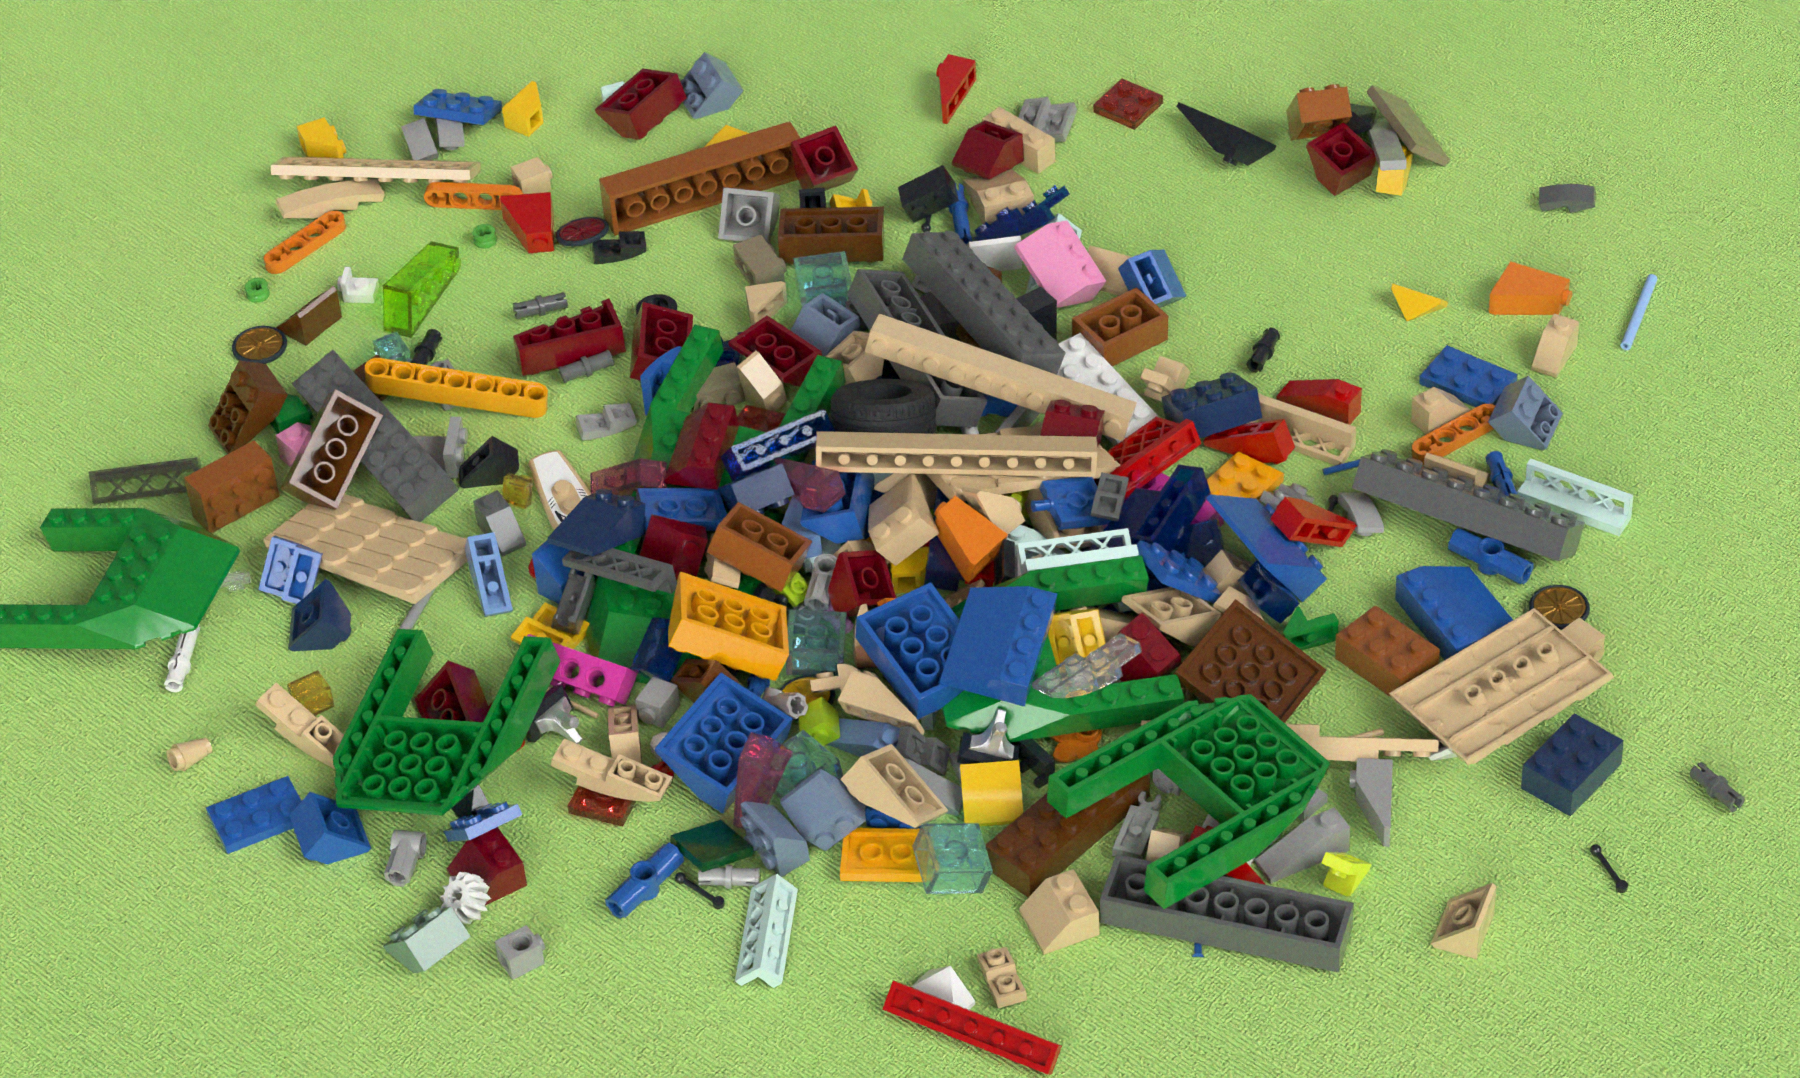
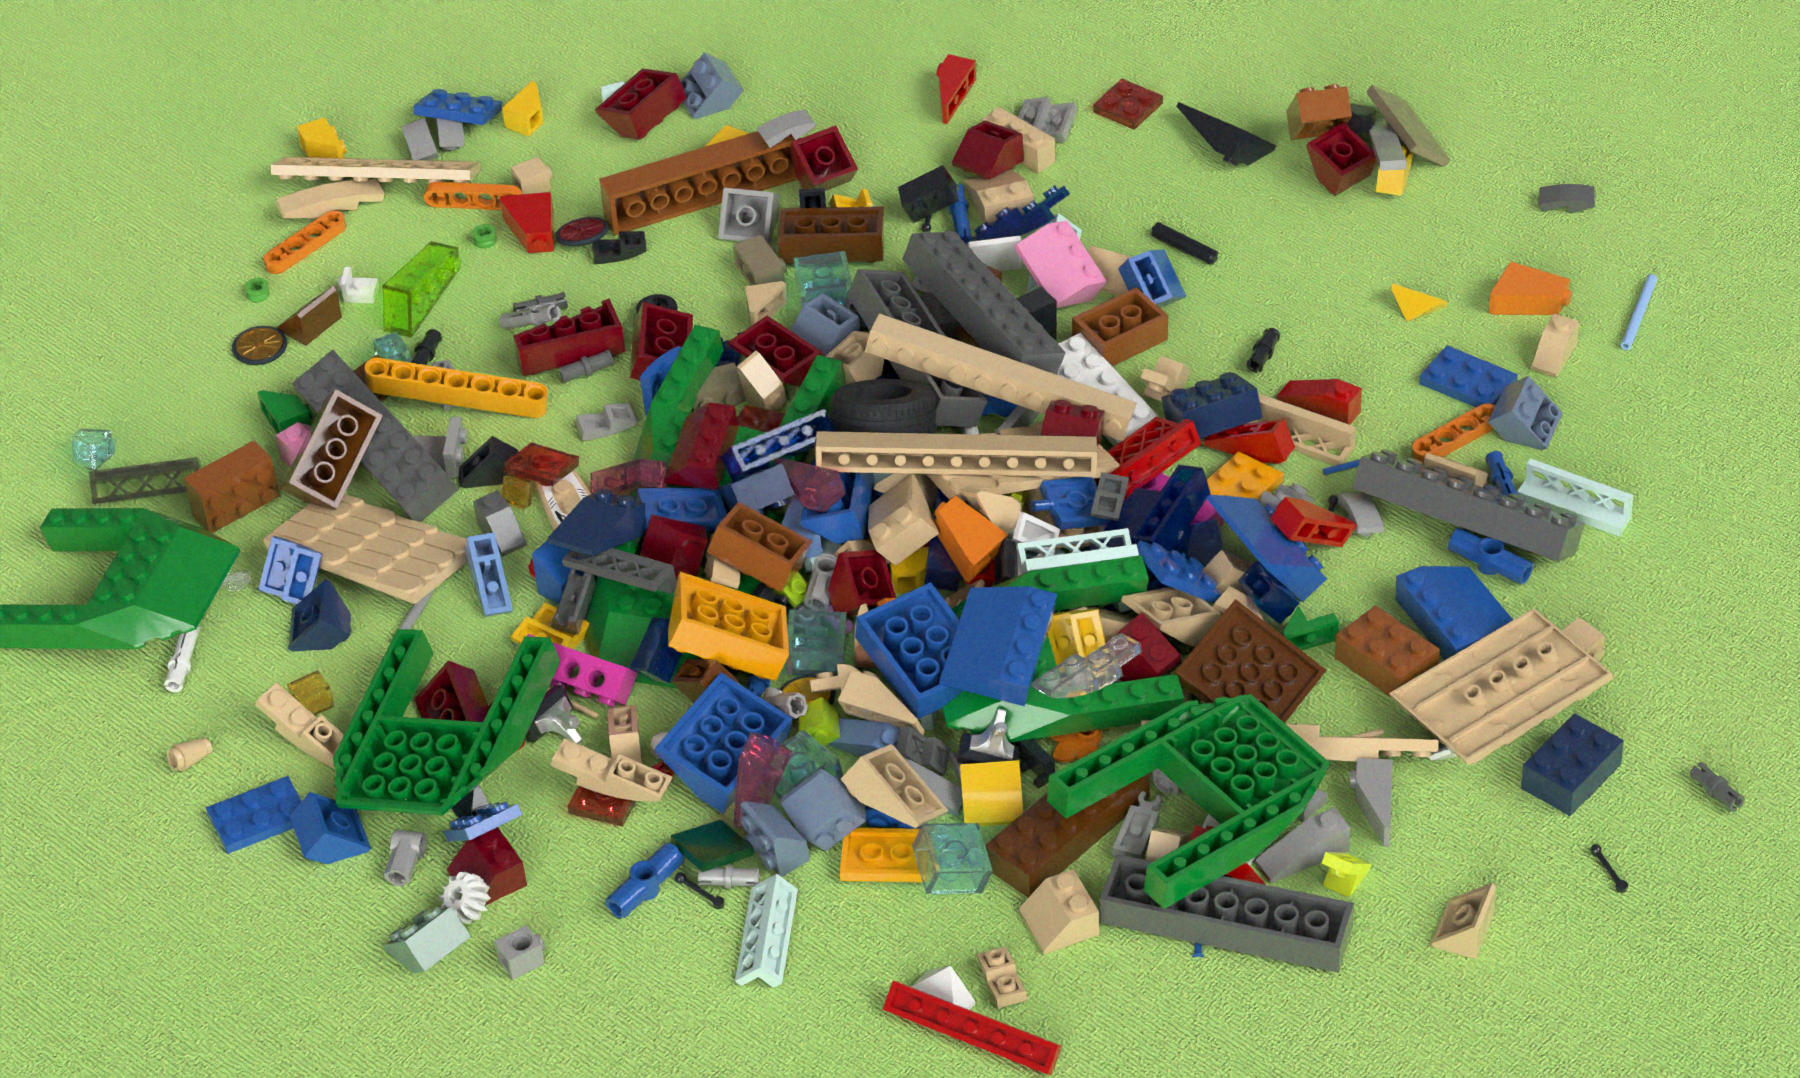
reddish brown slope [208,360,288,454] -> none
light grey brick [635,677,680,728] -> none
tan slope [1411,387,1470,435] -> none
pearl gold wheel [1529,585,1590,630] -> none
none -> clear light blue slope [72,429,116,471]
none -> light grey pin [499,304,561,330]
none -> clear red plate [504,442,579,486]
none -> light grey slope [757,110,816,148]
none -> white slope [1012,512,1060,555]
none -> black axle [1151,222,1219,265]

